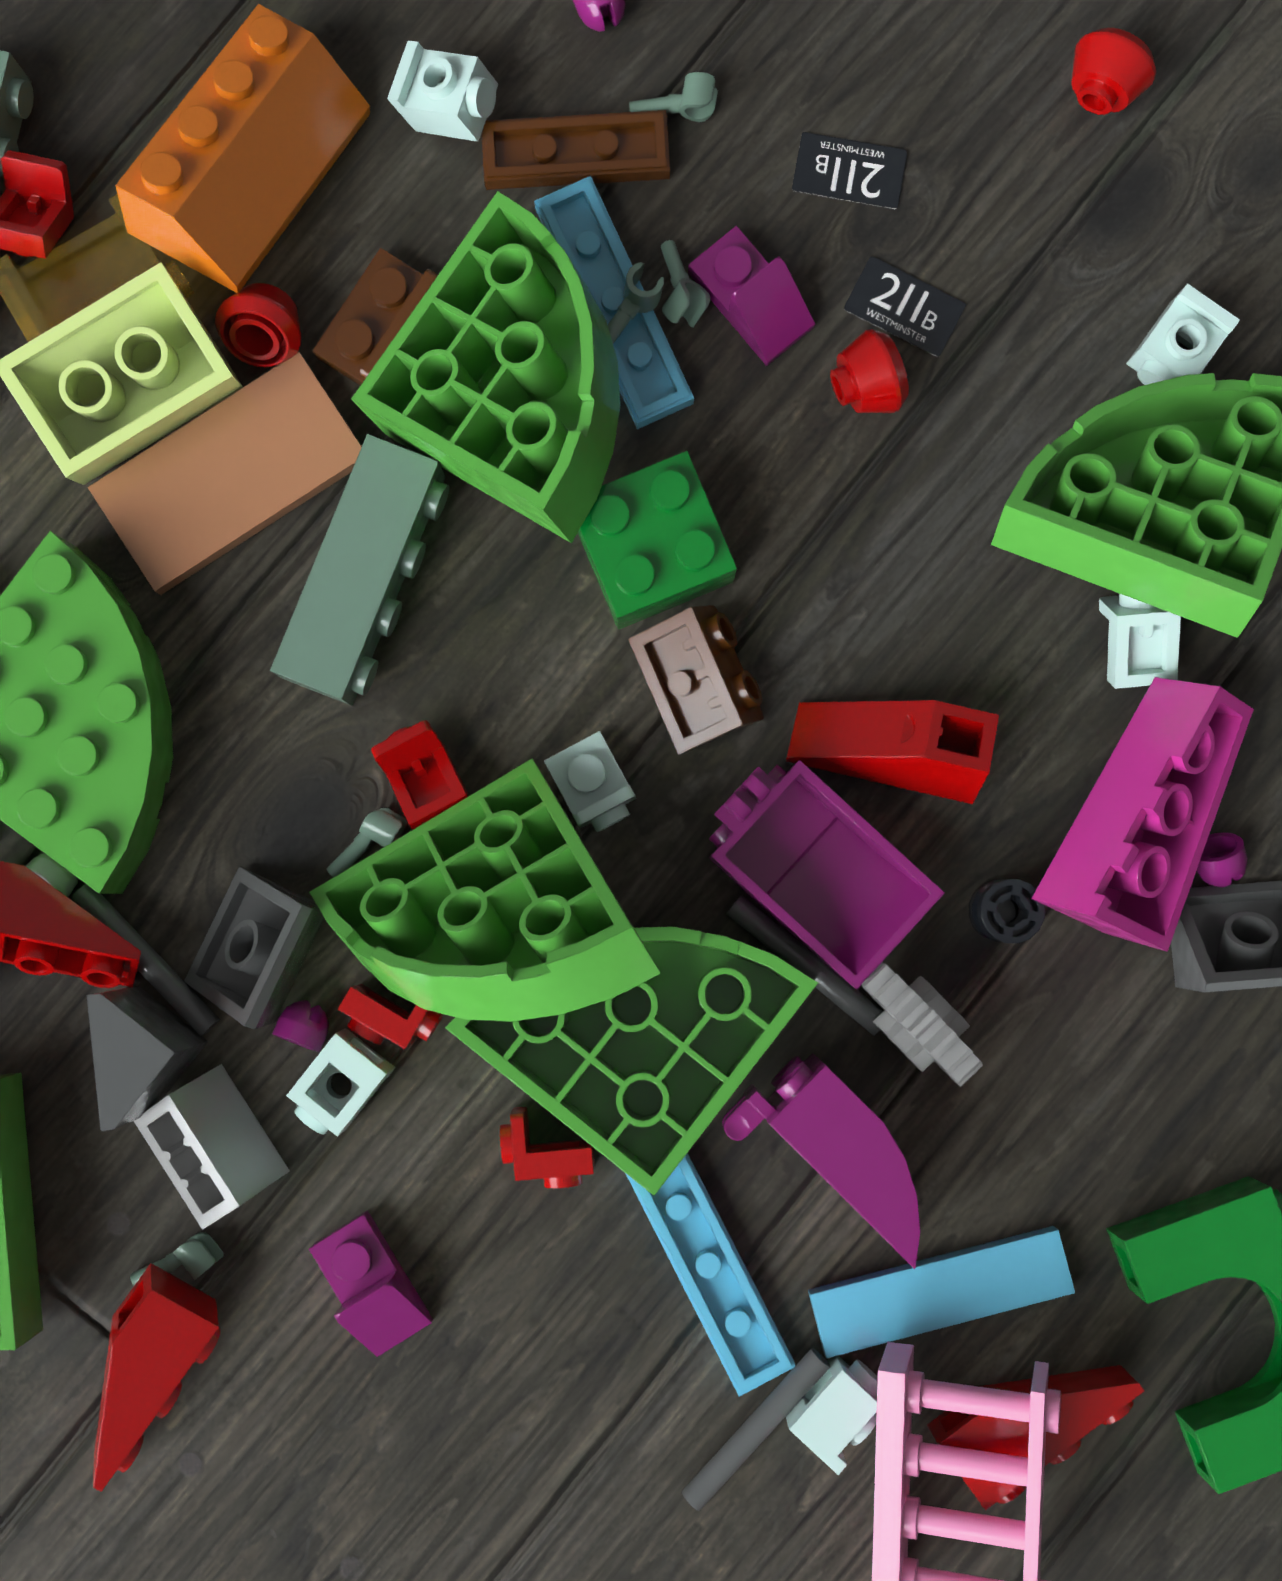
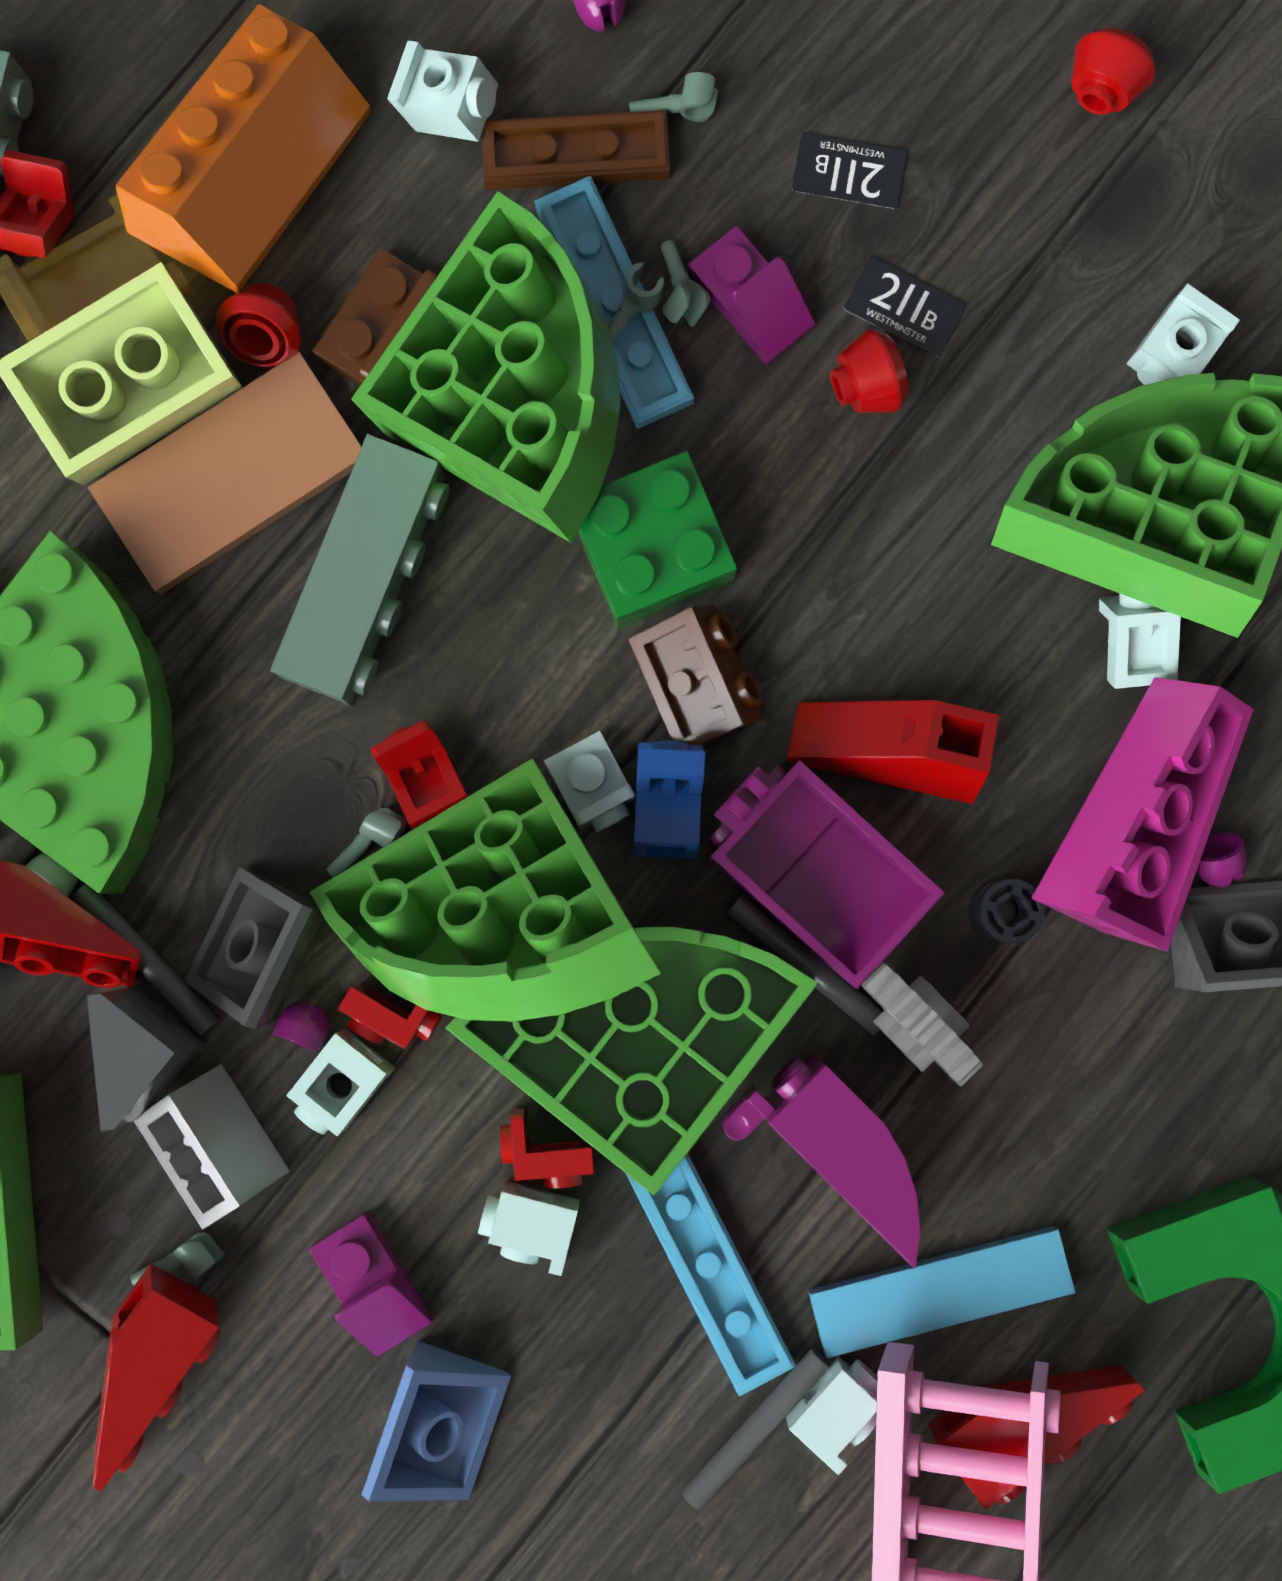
none -> medium blue slope [362,1341,511,1502]
none -> light aqua brick [478,1181,580,1276]
none -> blue brick [634,741,705,860]

